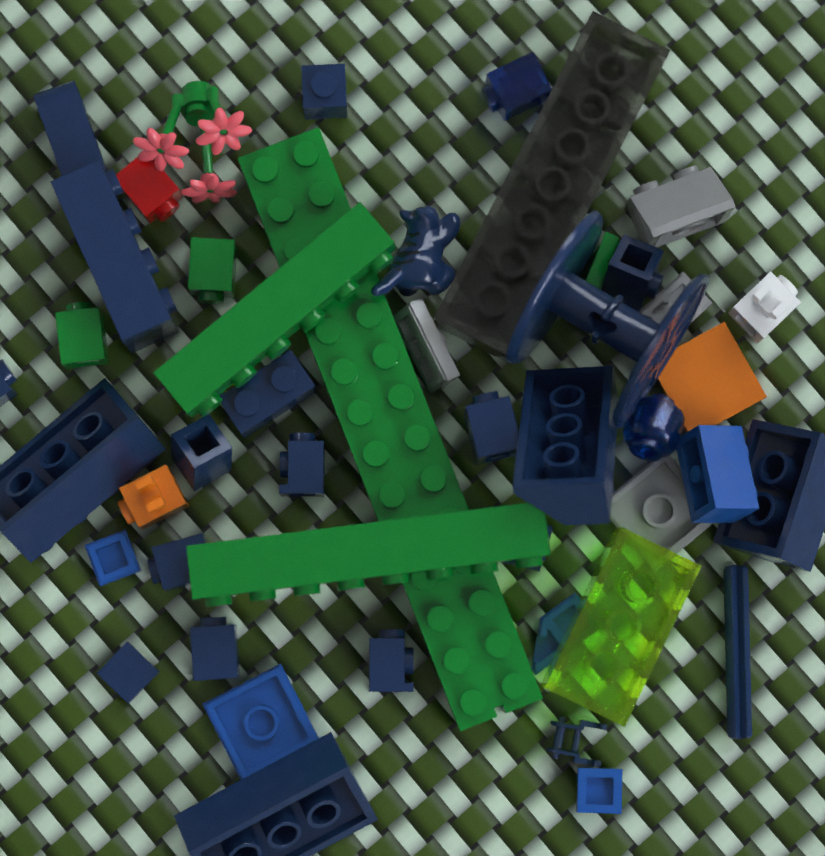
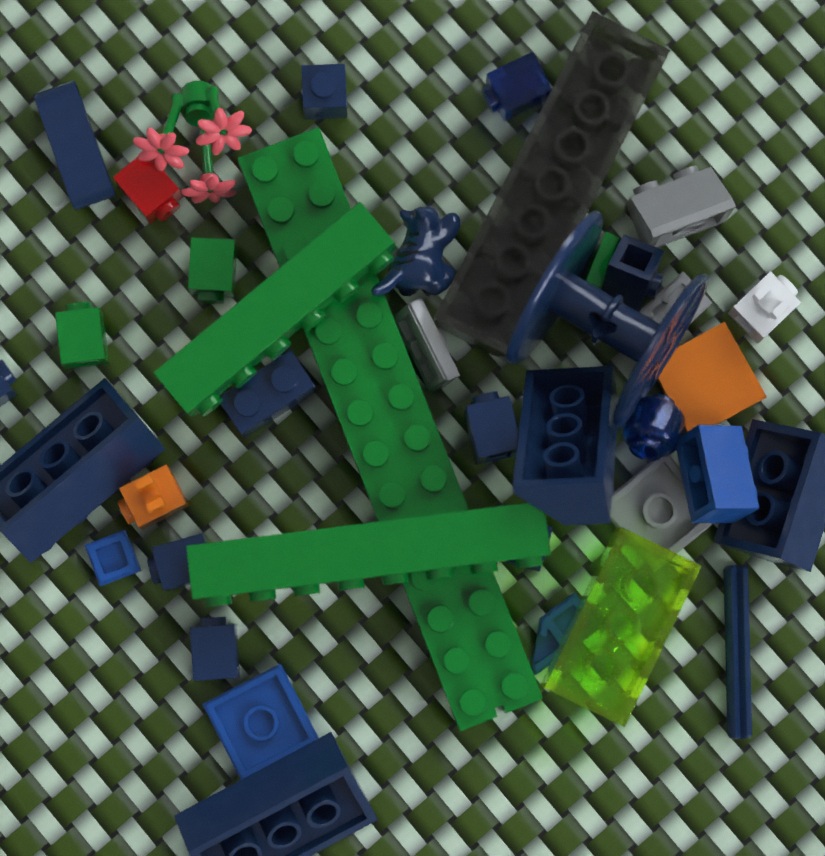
dark blue wedge [50,160,179,353] -> none
dark blue tile [97,641,160,704] -> none
dark blue brick [171,414,232,491] -> none
dark blue brick [279,433,325,497] -> none
dark blue brick [369,630,414,692] -> none
dark blue piece [546,717,608,767] -> none
blue plate [576,767,623,814] -> none

